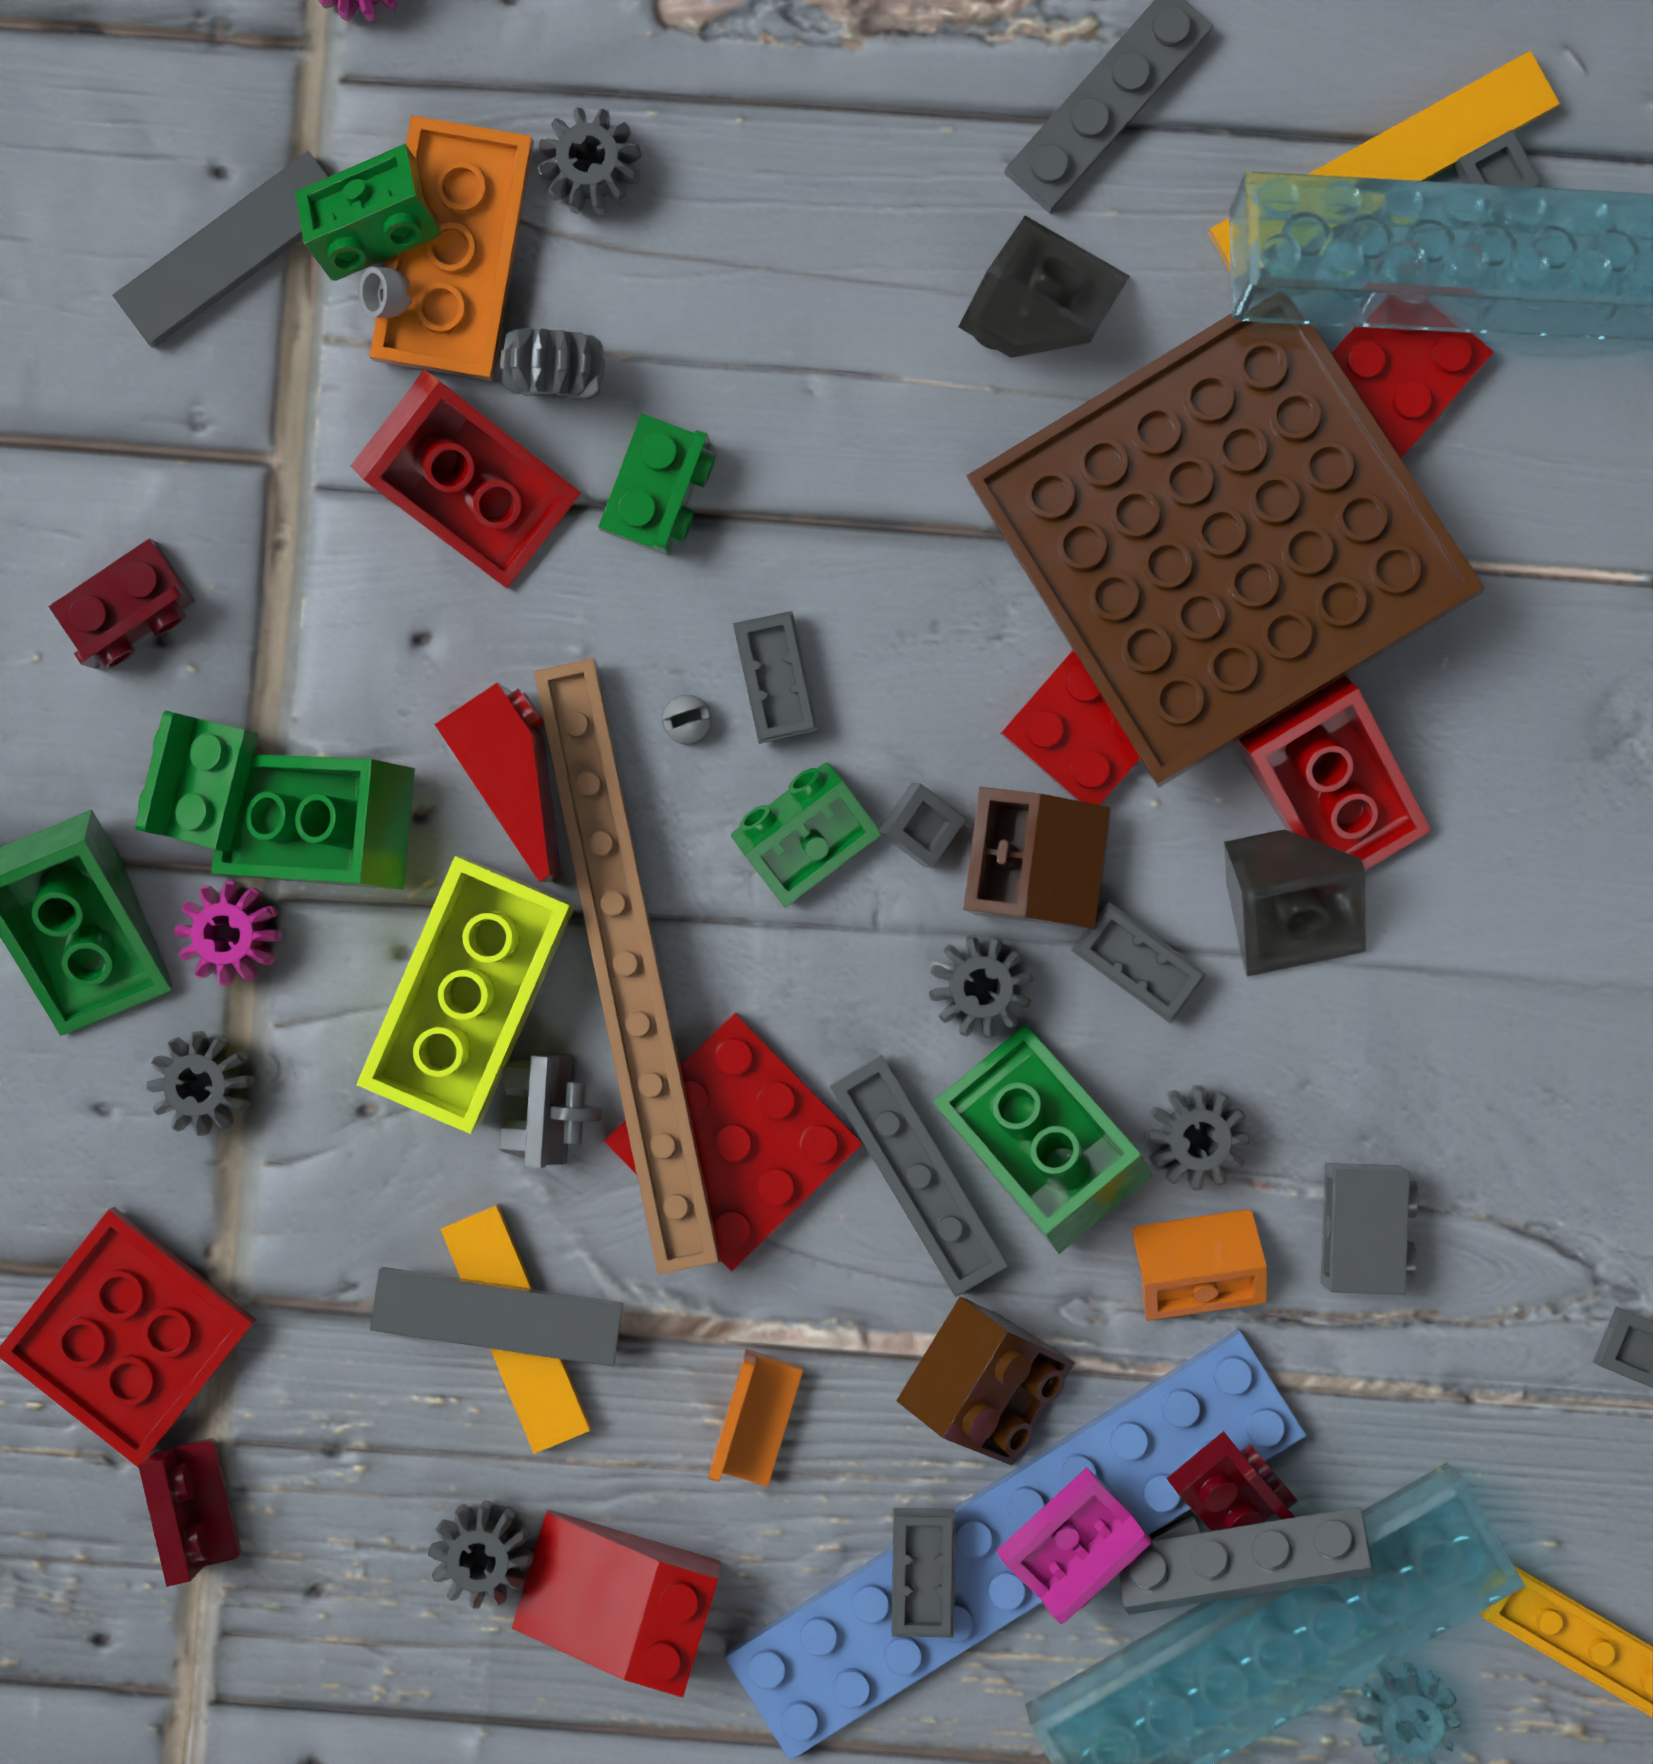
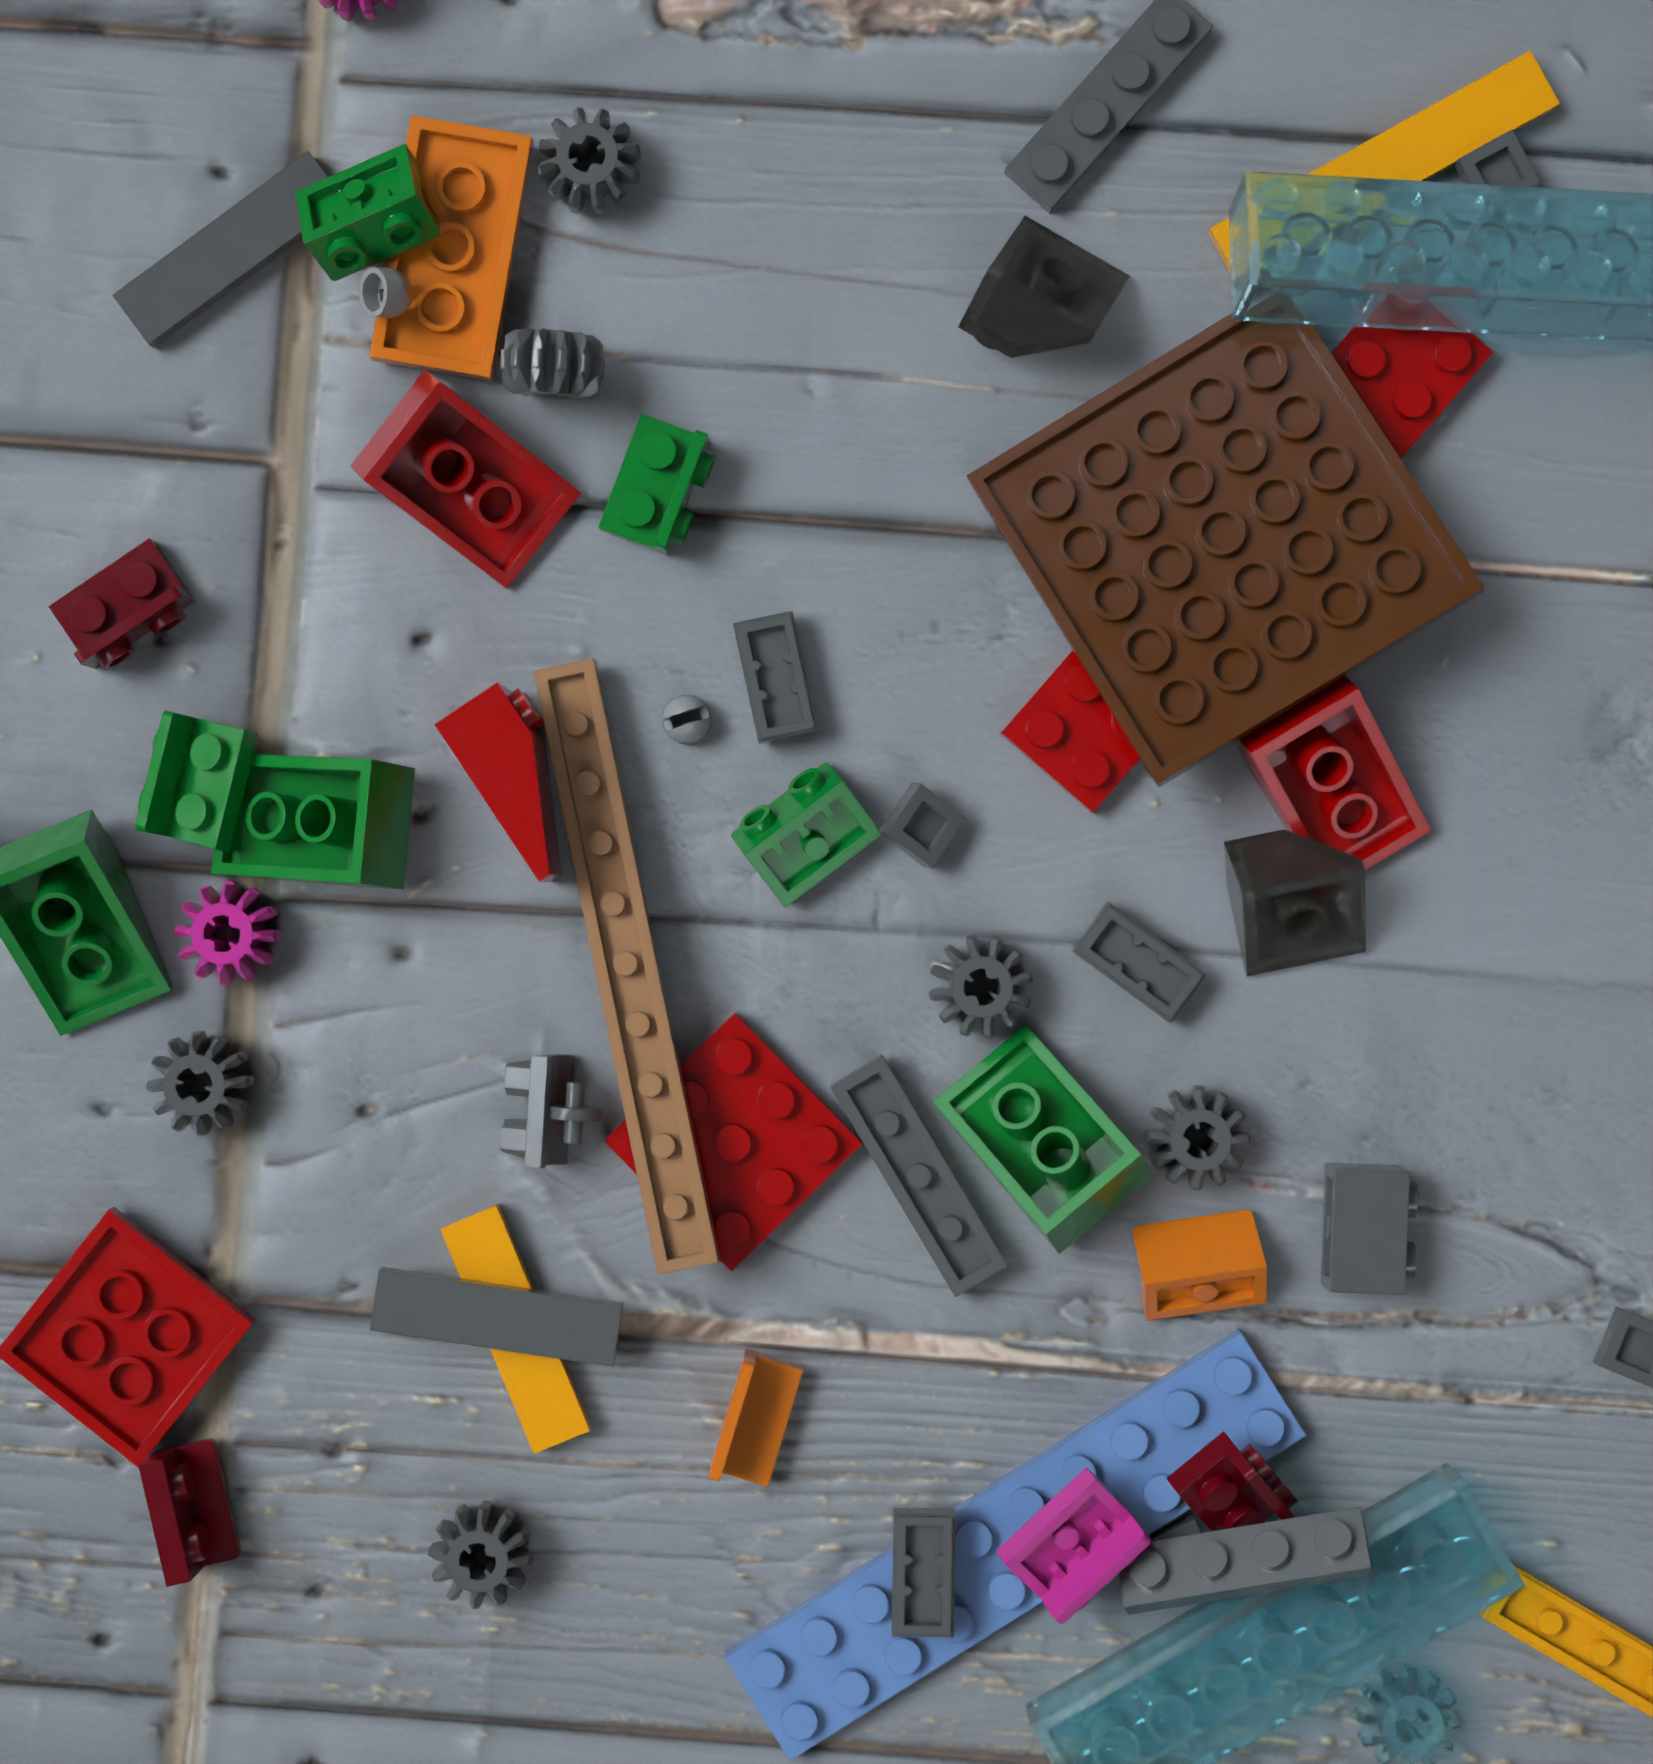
neon yellow brick [356,856,576,1134] -> none
red slope [512,1509,721,1698] -> none
reddish brown slope [896,1296,1076,1466] -> none
reddish brown slope [963,787,1112,930] -> none

